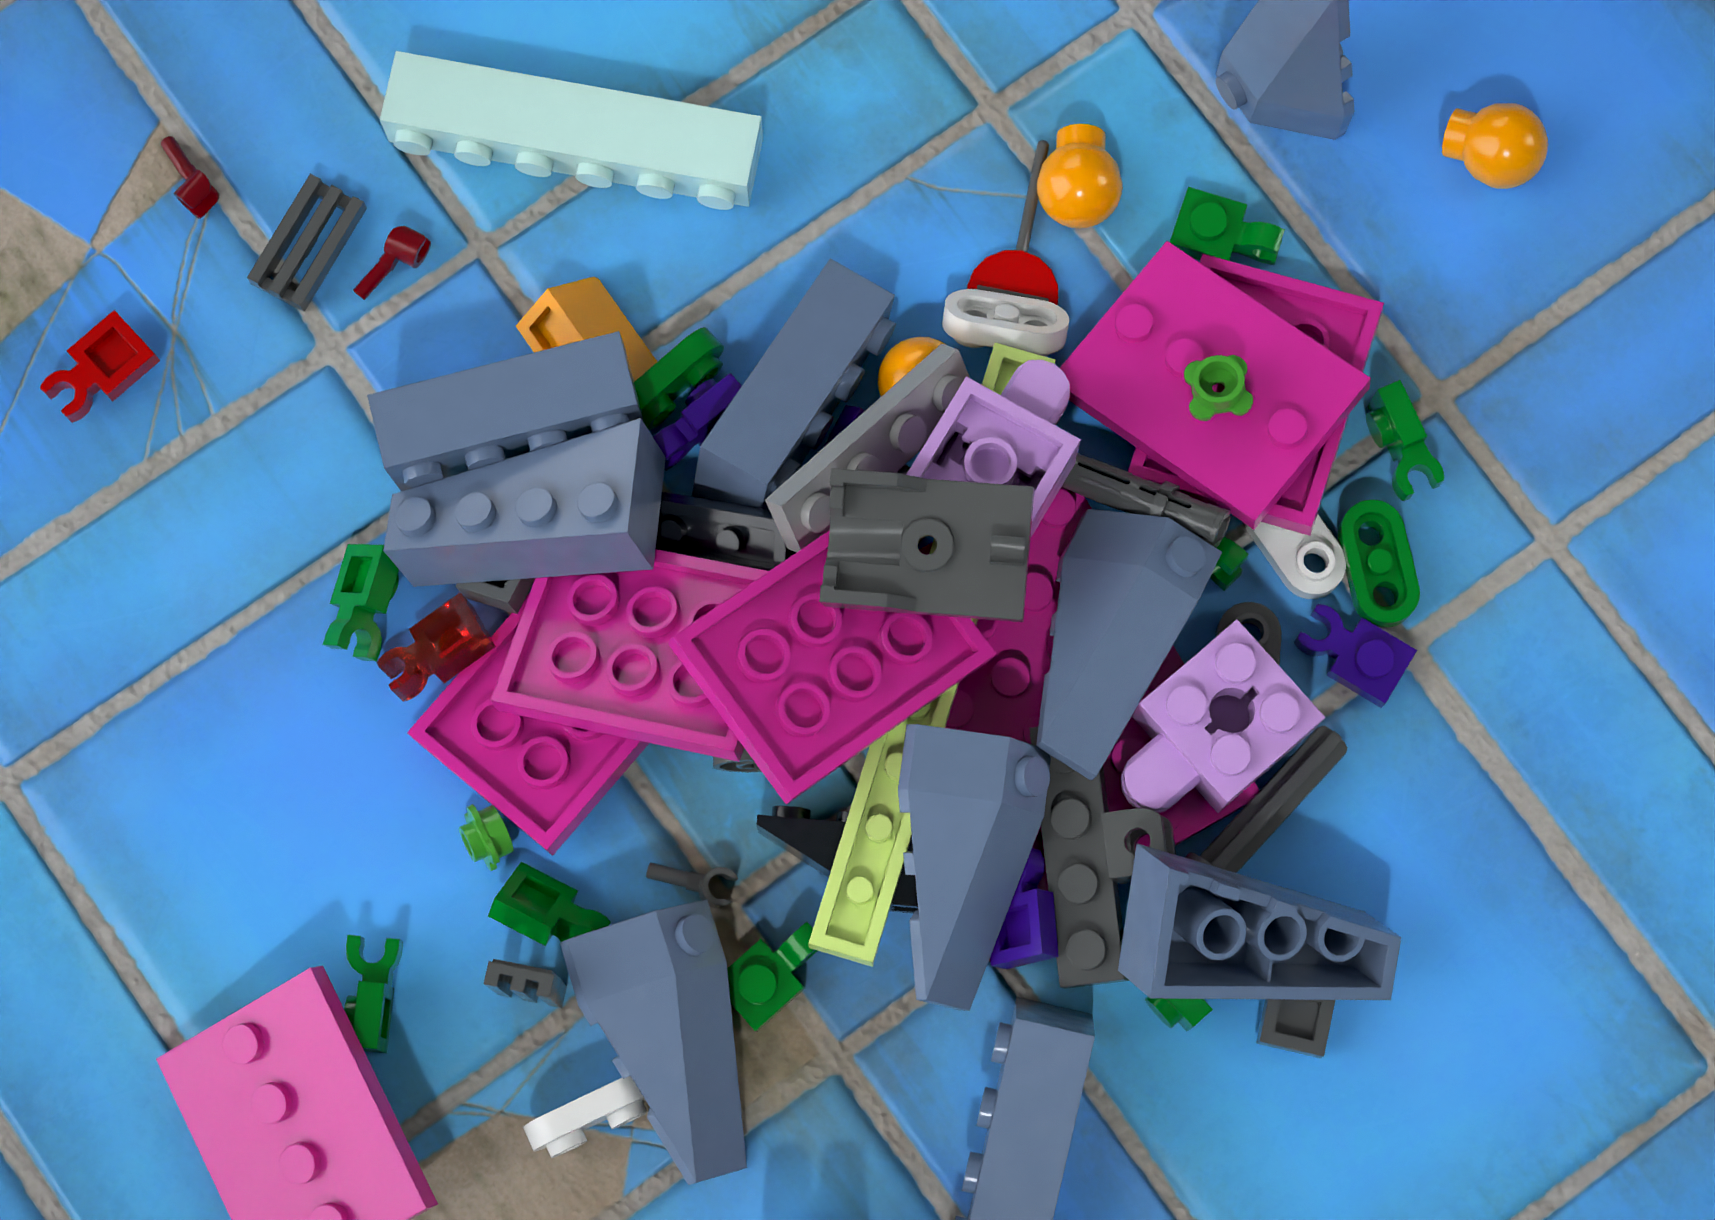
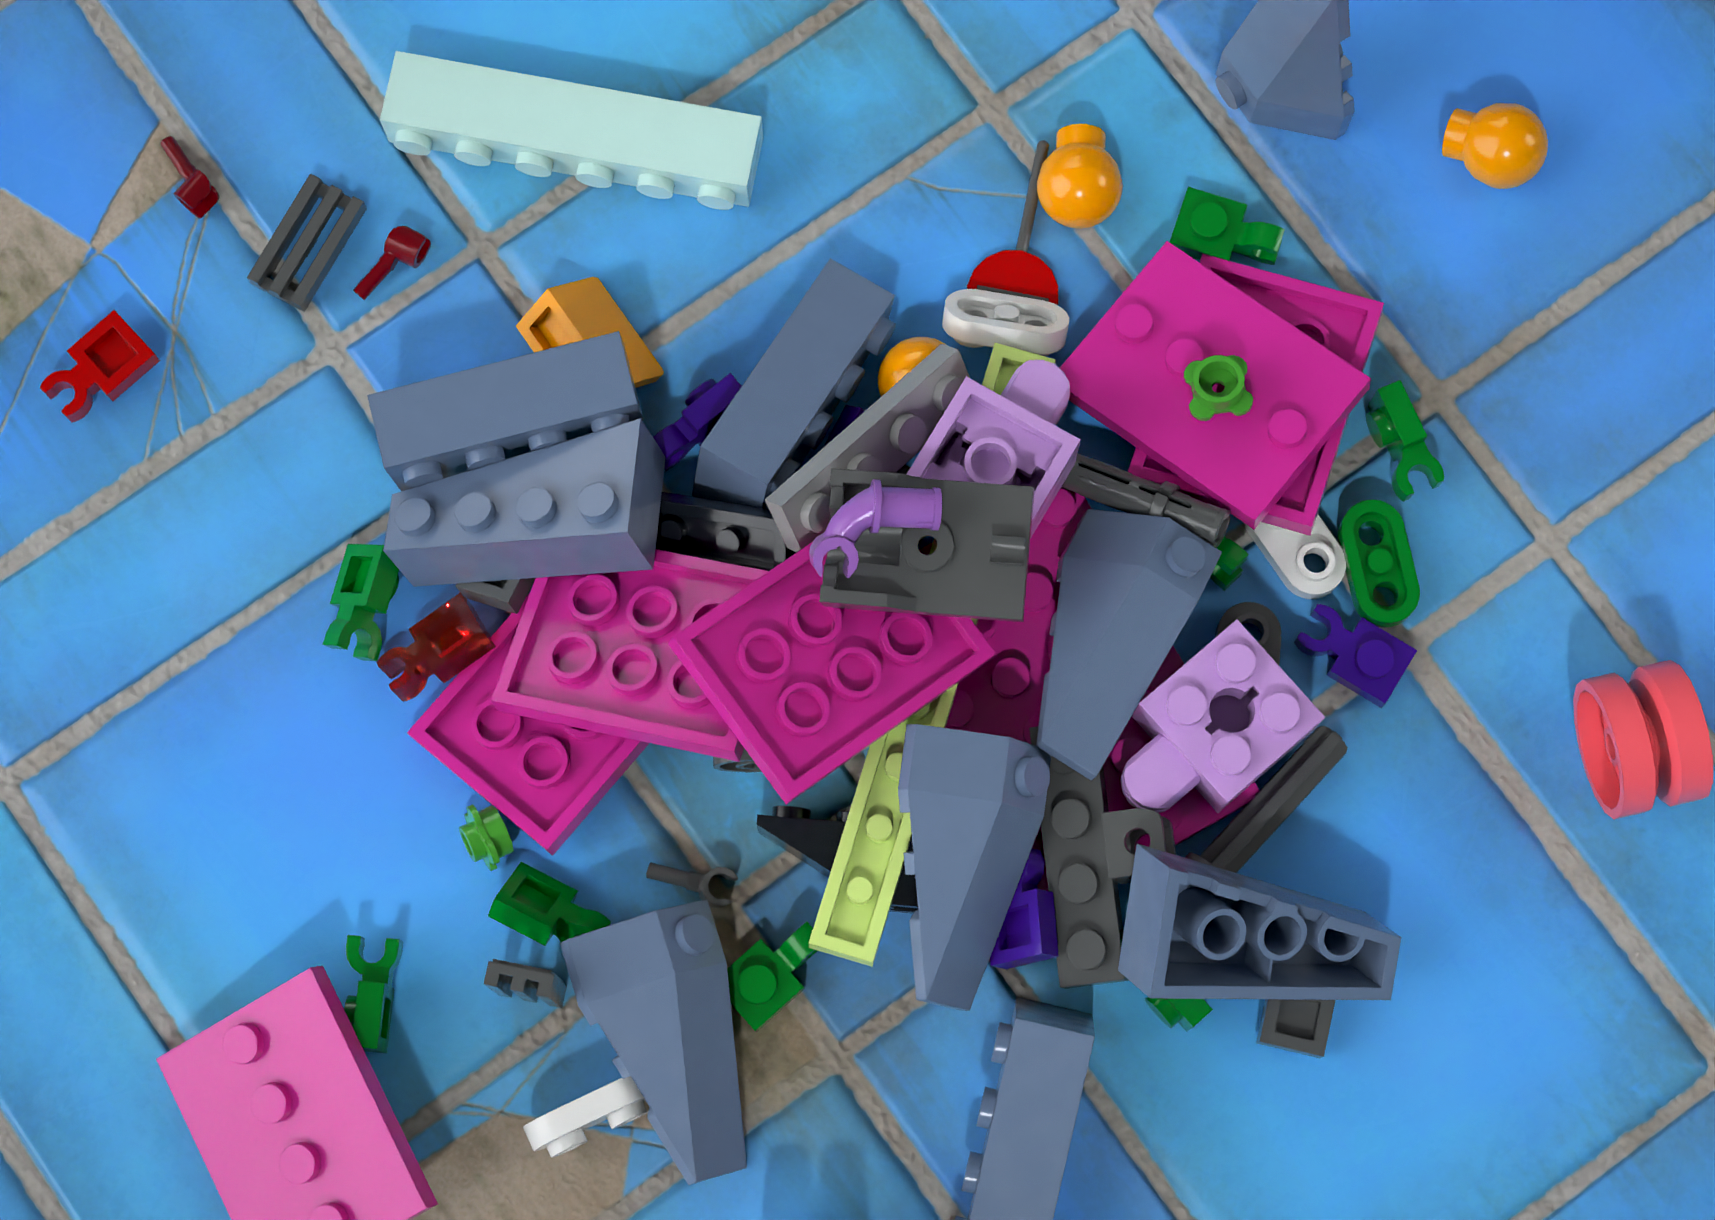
green plate [634,327,724,430] -> none
none -> medium lavender piece [809,479,942,578]
none -> coral wheel [1573,660,1713,820]

